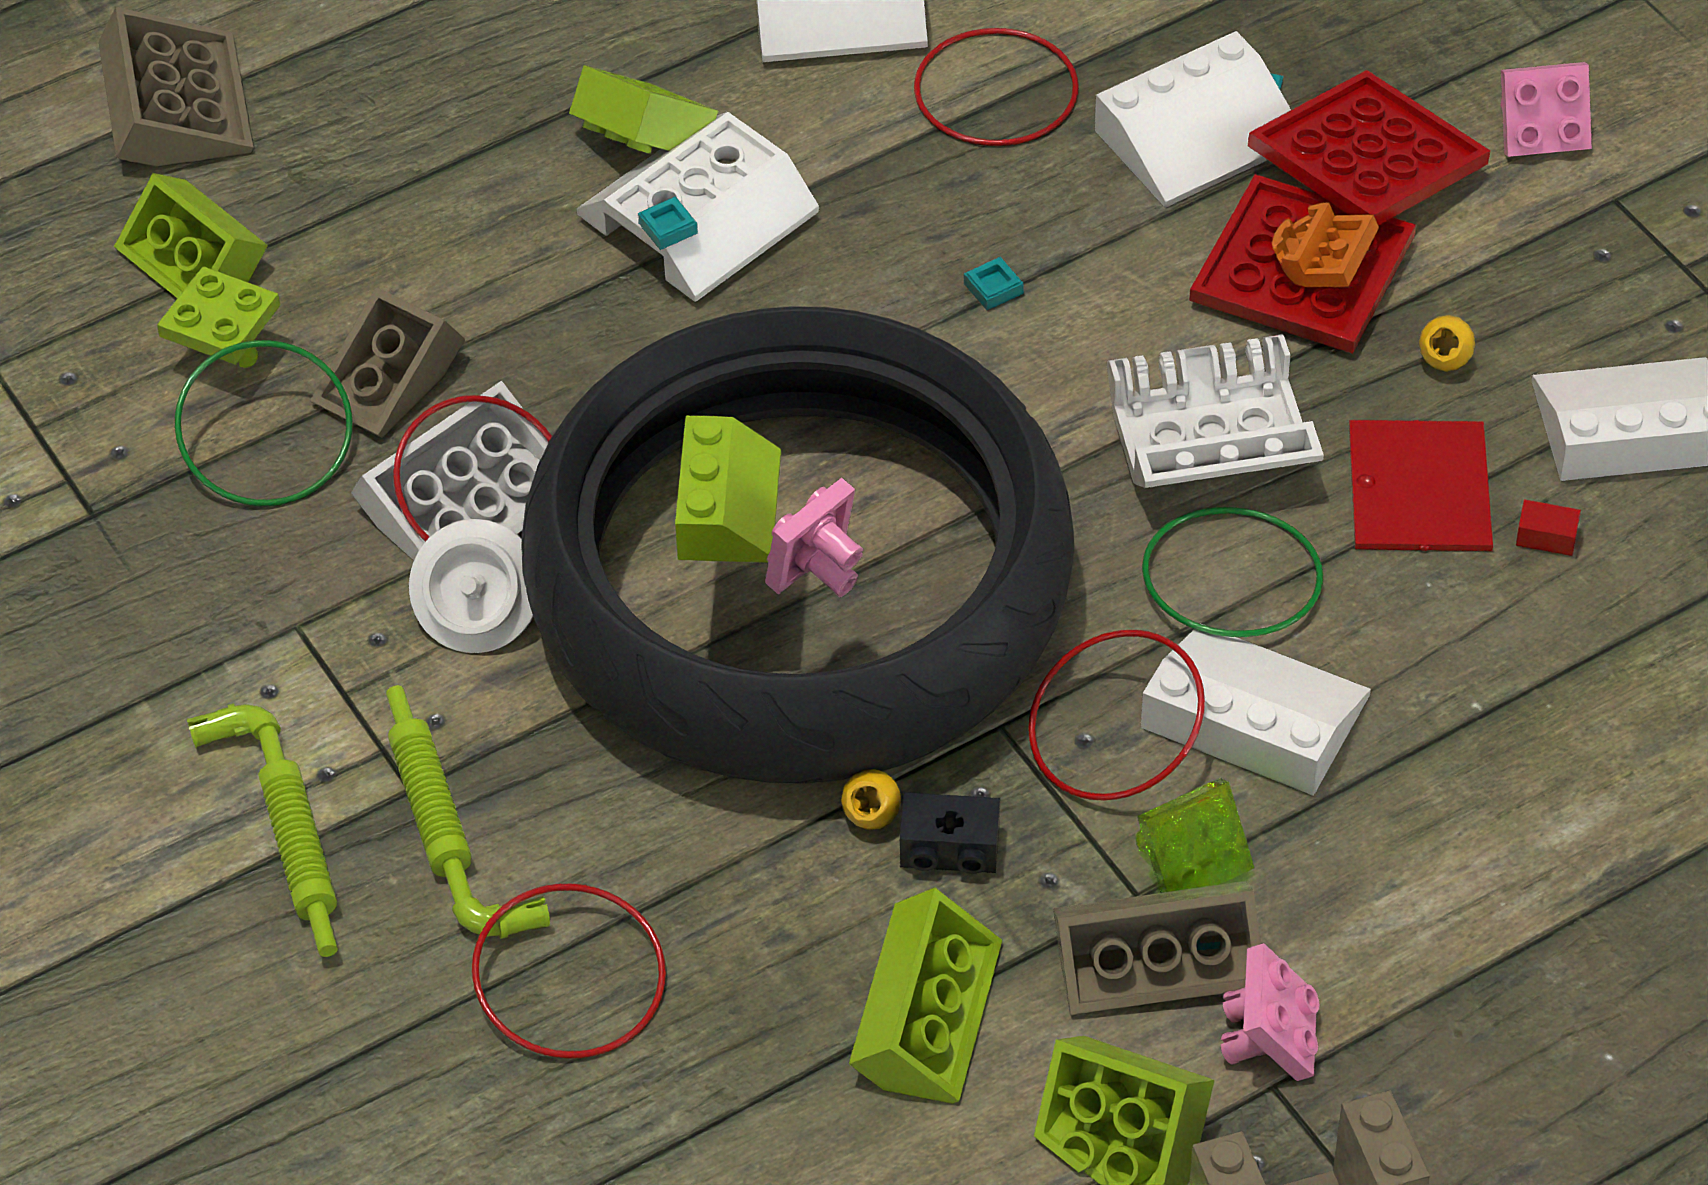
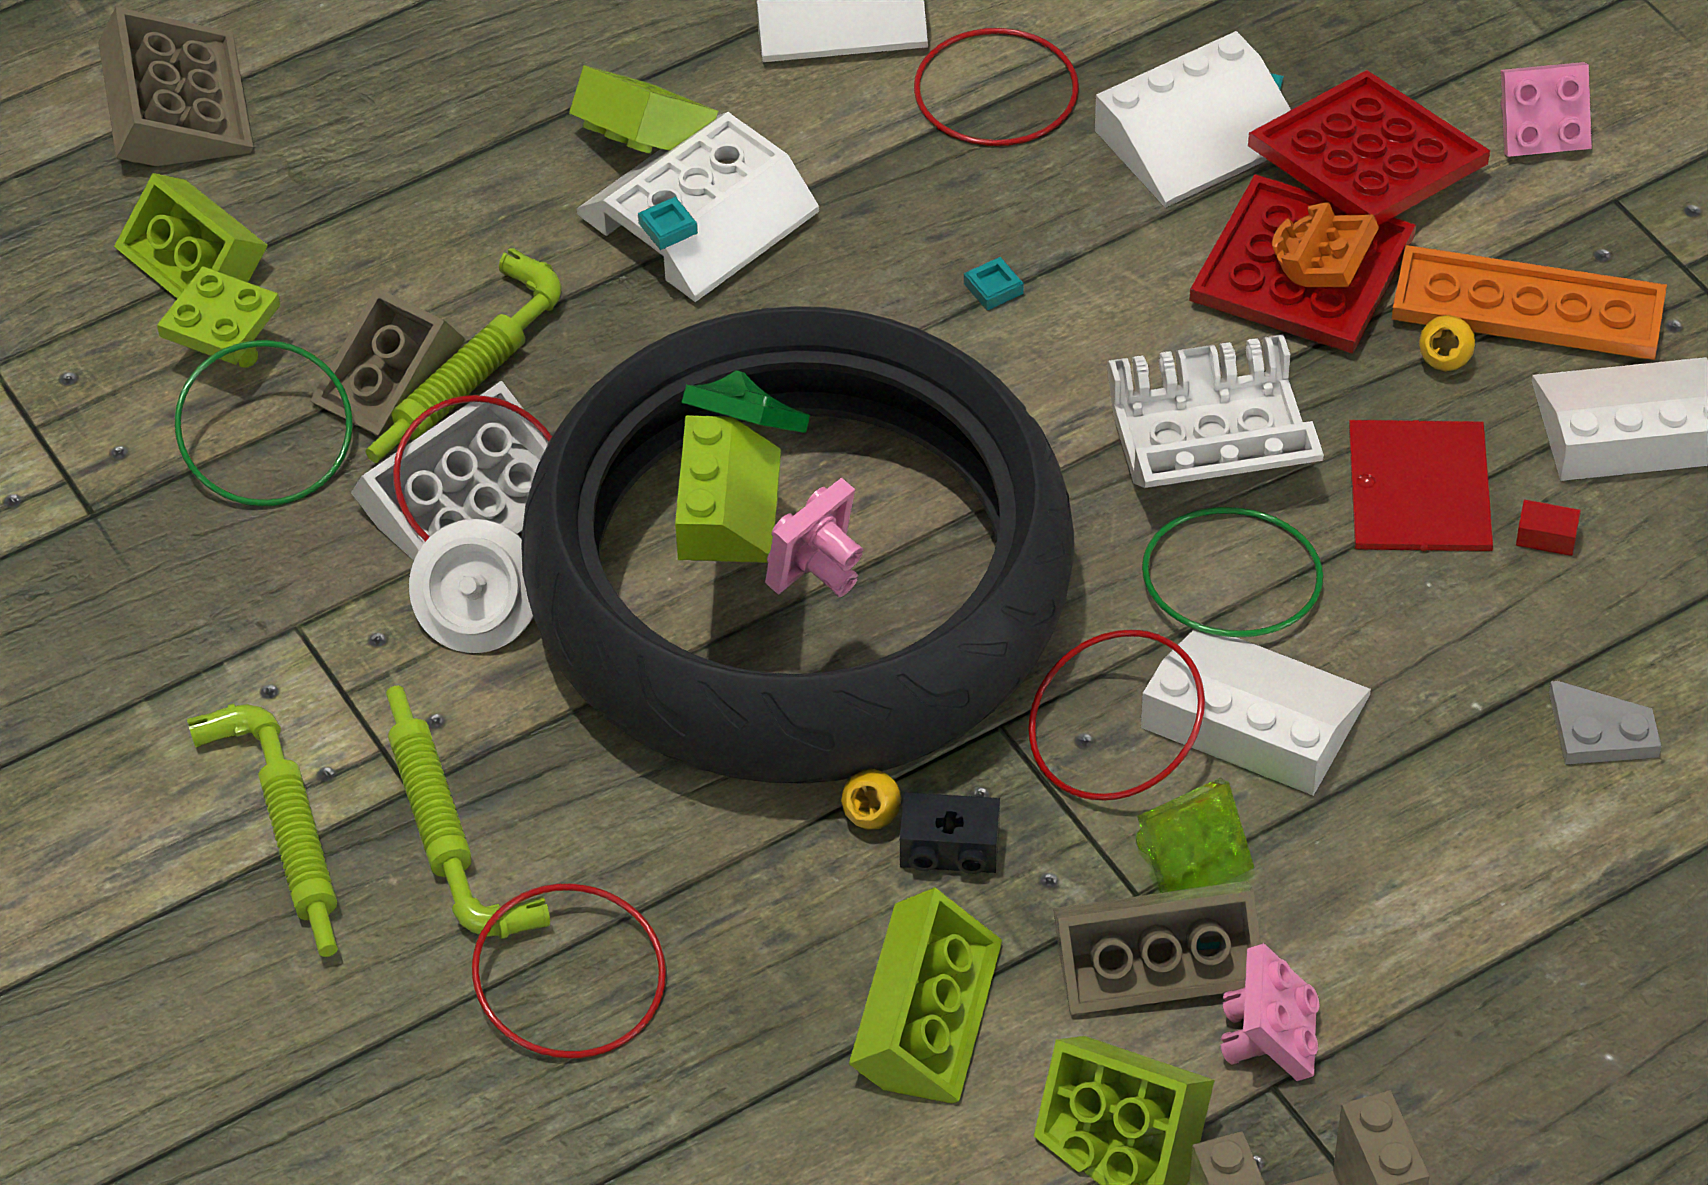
none -> lime piece [365,248,562,463]
none -> green plate [682,370,810,433]
none -> orange plate [1392,245,1667,360]
none -> light grey wing [1549,681,1661,765]

